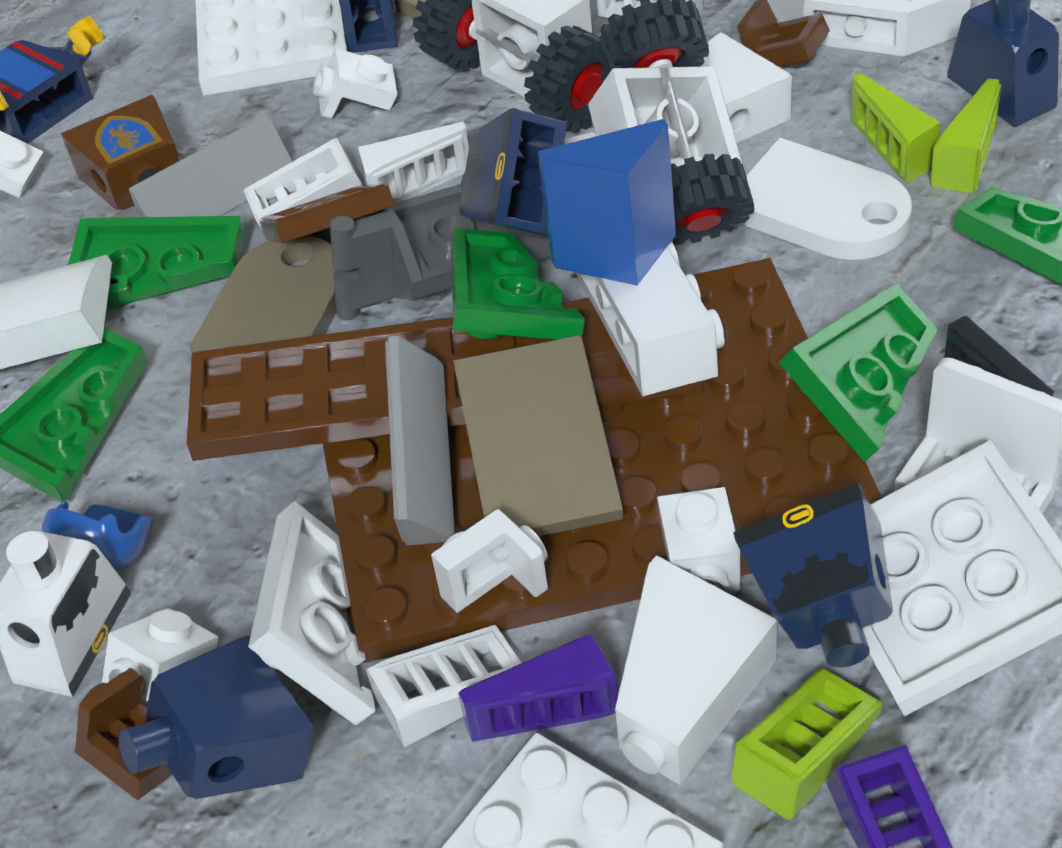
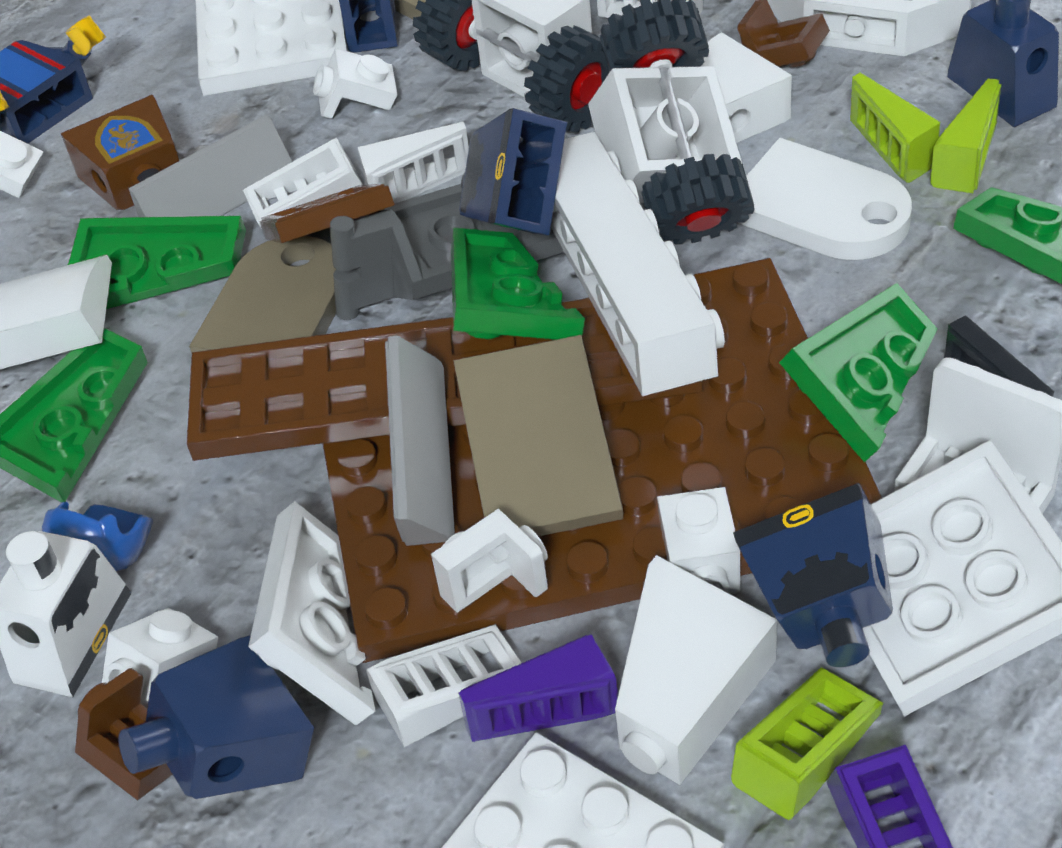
blue slope [538,119,676,286] -> none

